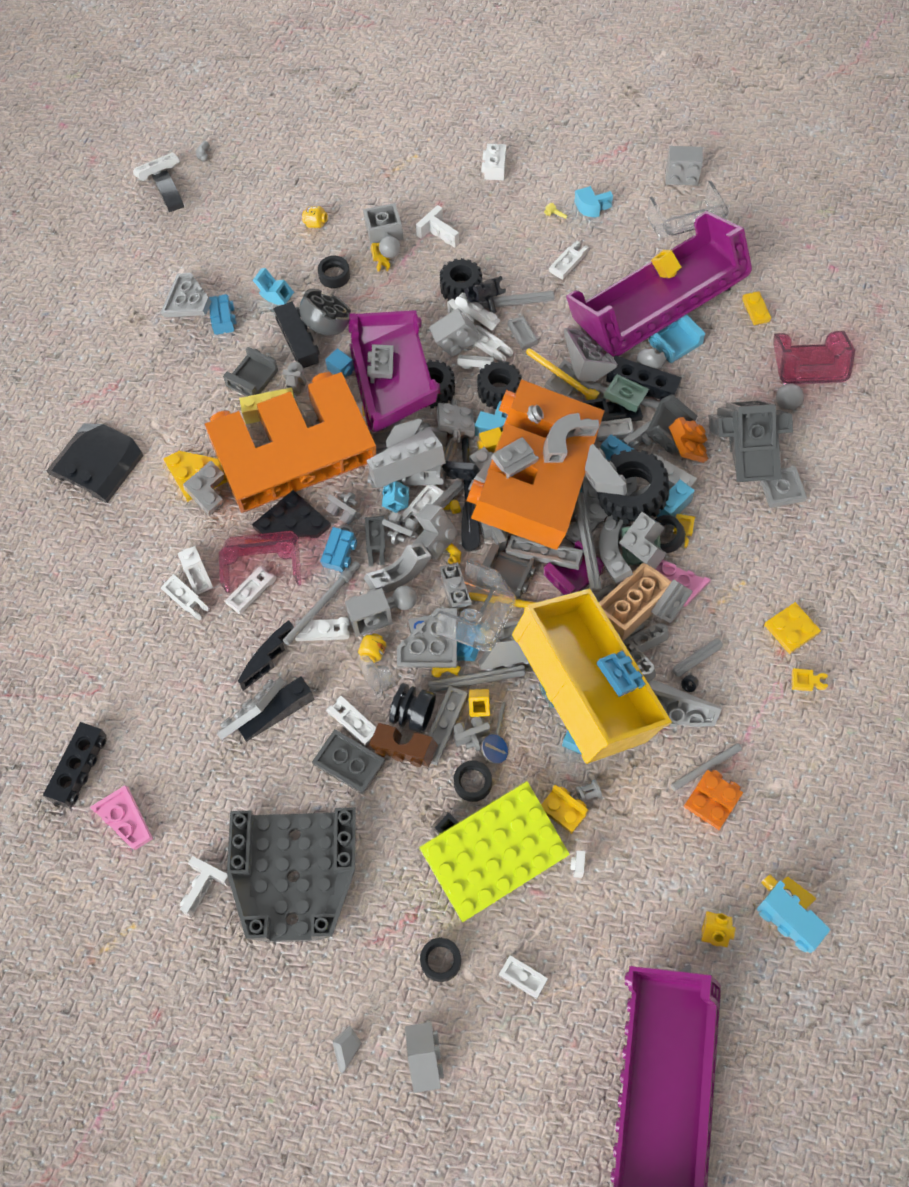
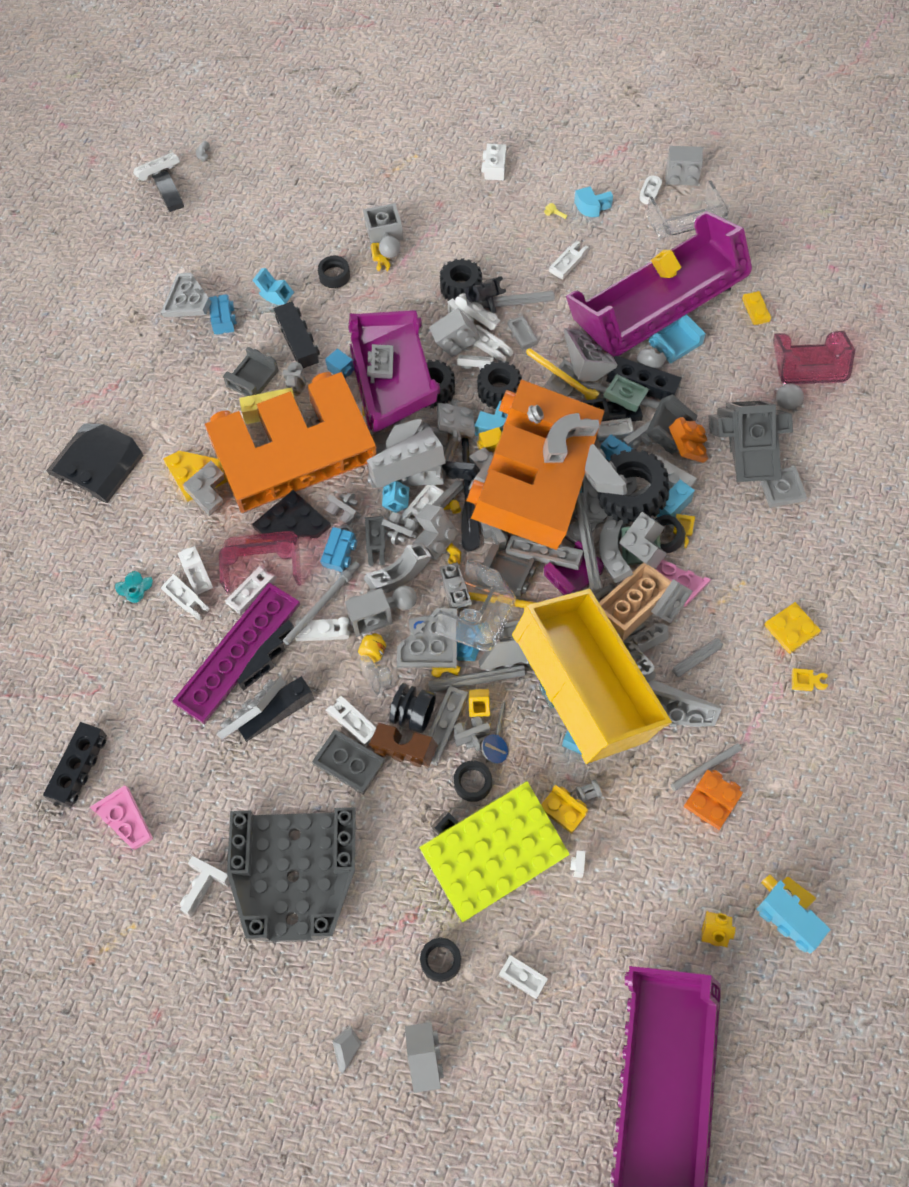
dark grey cylinder [299,289,351,336] -> none
yellow head [302,206,328,228] -> none
white bracket [416,205,459,248] -> none
light grey plate [491,437,539,479] -> none
dark azure plate [596,651,646,697] -> none
black hinge [681,675,699,692] -> none
none -> teal plate [115,571,153,603]
none -> magenta plate [172,583,300,725]
none -> white plate [639,176,662,204]

